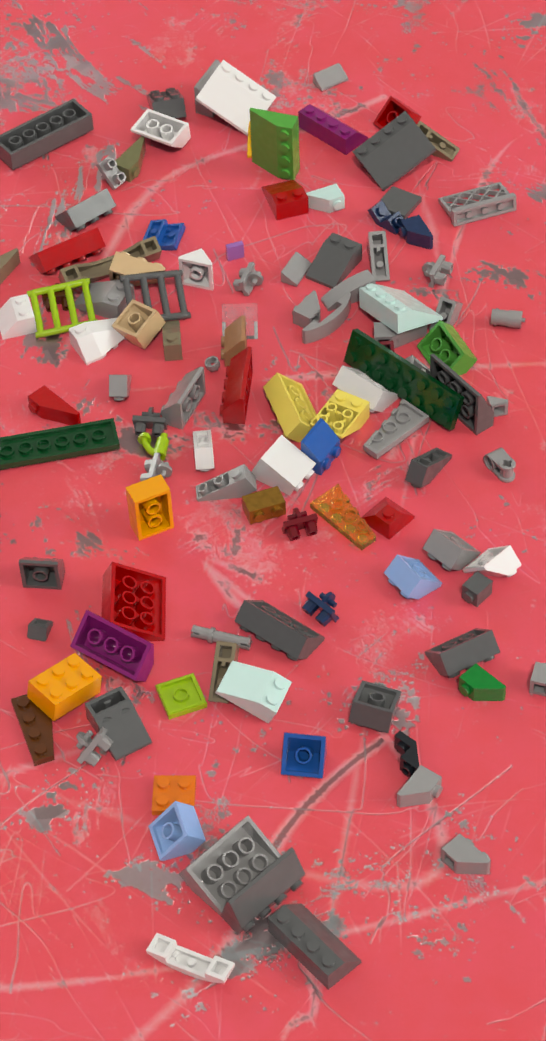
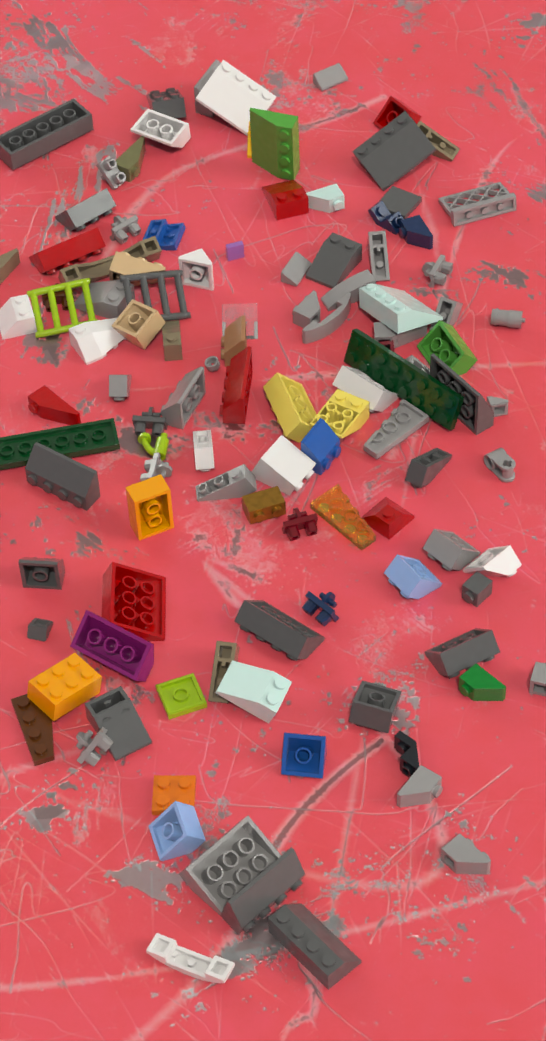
light grey pin [191,625,252,650] -> none
light grey hips [233,262,264,296] -> none
magenta slope [298,104,368,155] -> none
none -> dark grey slope [25,442,100,511]
none -> light grey hips [109,215,141,245]

